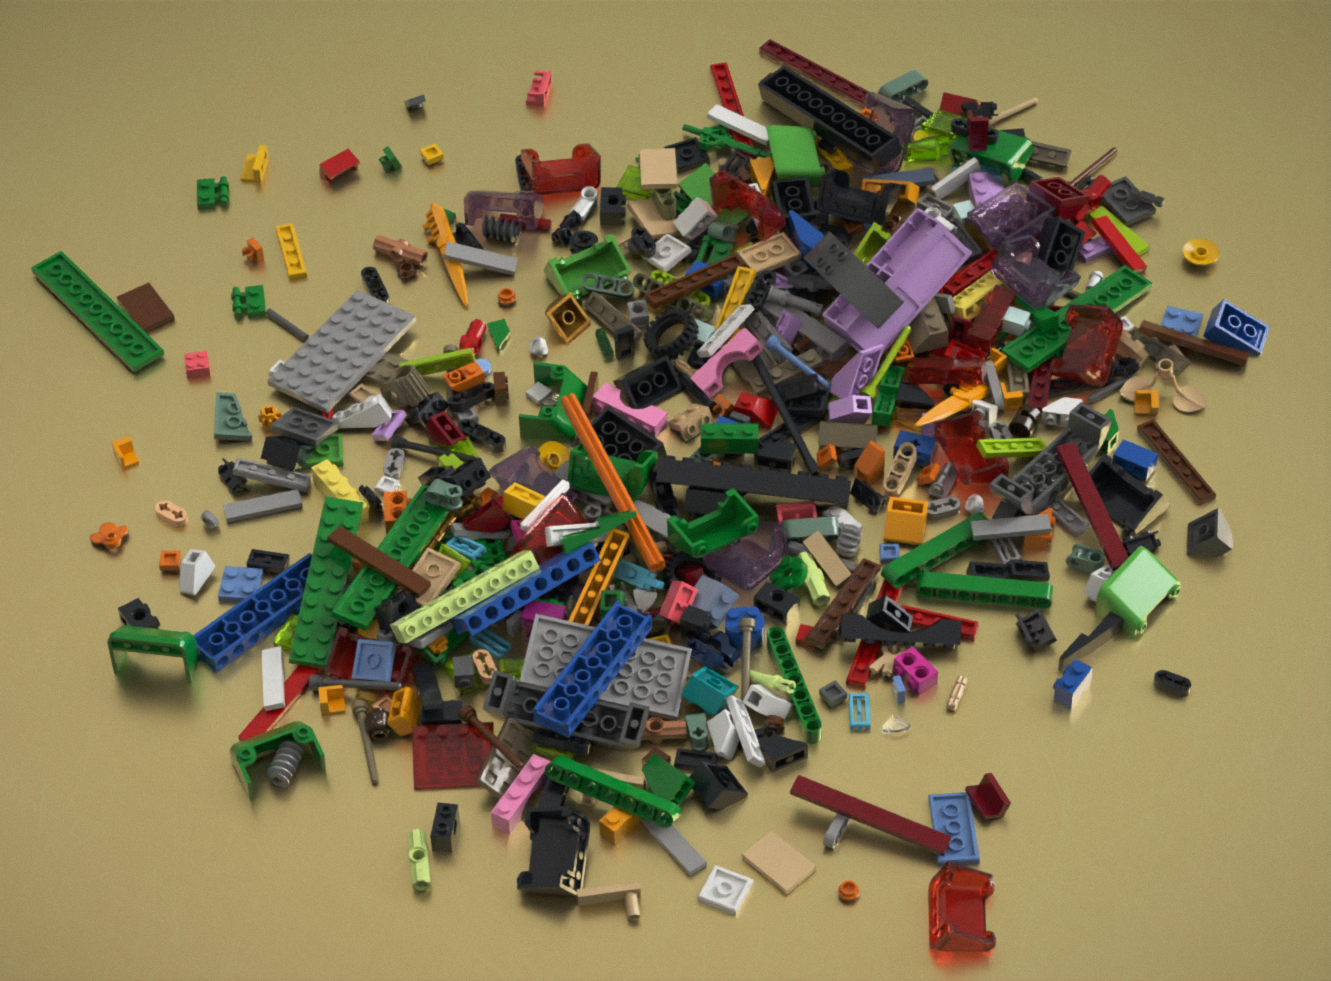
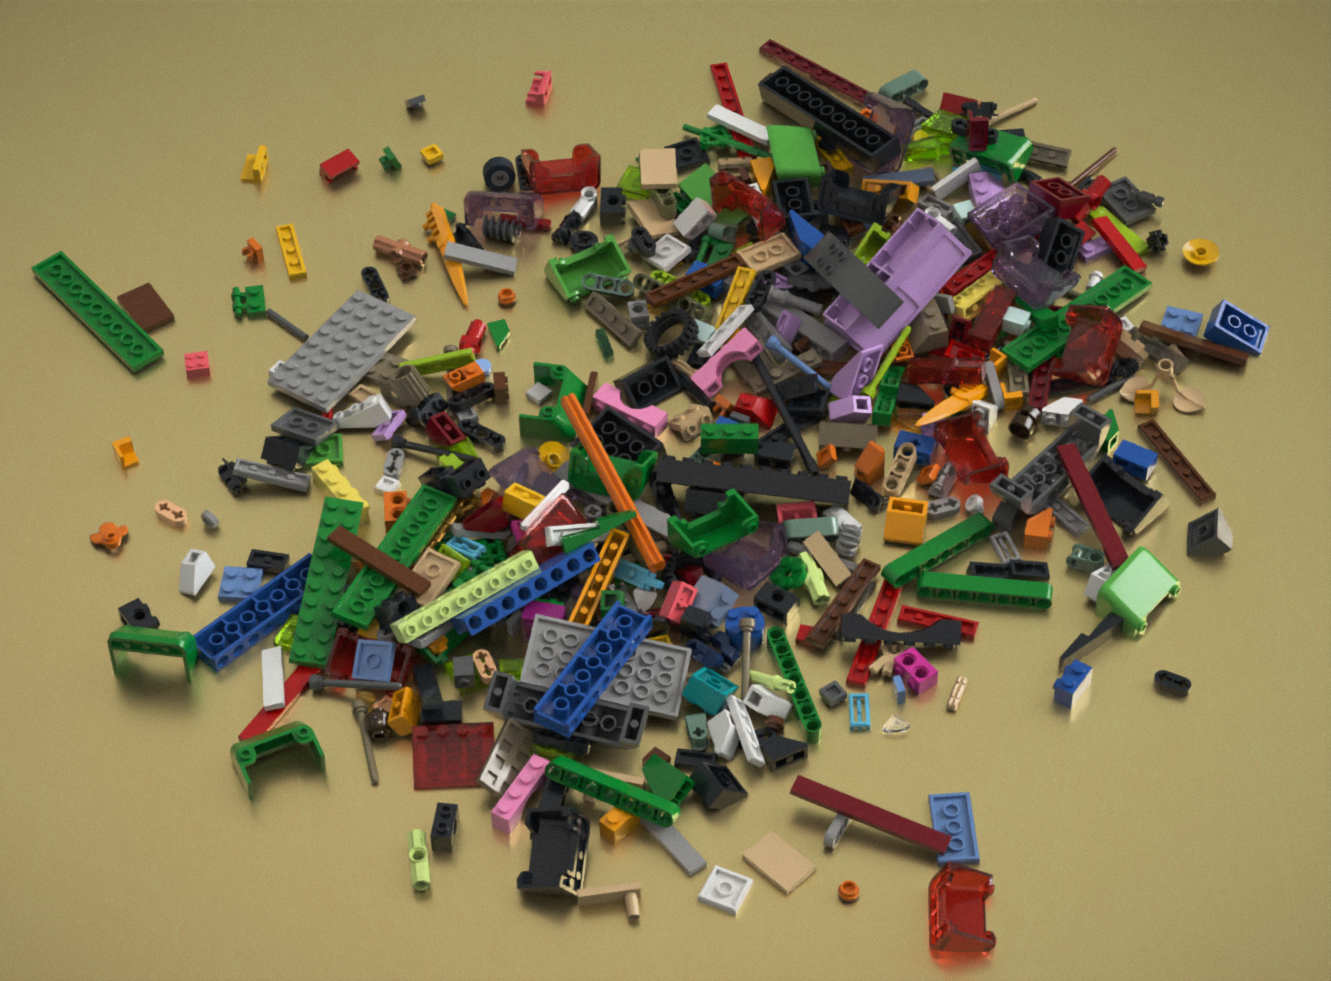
orange plate [159,550,181,570] -> none
green plate [197,176,229,209] -> none
sand green wing [214,392,252,441] -> none
light grey tile [223,489,302,523] -> none
light orange gear [258,405,282,428] -> none
light grey piece [266,741,304,787] -> none
light orange panel [318,685,346,715] -> none
black gear [359,485,383,510] -> none
sand green piece [424,479,463,511] -> none
reddish brown piece [458,705,523,769] -> none
medium azure tile [469,628,512,661] -> none
white tile [529,336,548,356] -> none
clear tile [541,391,559,408] -> none
pearl gold slope [545,292,591,343] -> none
black tile [614,325,635,360] -> none
nougat piece [641,717,686,744] -> none
black tile [717,150,751,187] -> none
black beam [837,448,865,471] -> none
black slope [866,595,913,632] -> none
medium blue tile [879,544,900,564] -> none
dark red panel [965,773,1011,819] -> none
light grey tile [970,514,1051,540] -> none
lime plate [976,438,1047,458] -> none
light grey beam [990,421,1012,439] -> none
black bracket [1015,608,1058,652] -> none
black hinge [1122,530,1161,557] -> none
none -> black wheel [483,157,516,191]
none -> black gear [1146,229,1169,253]

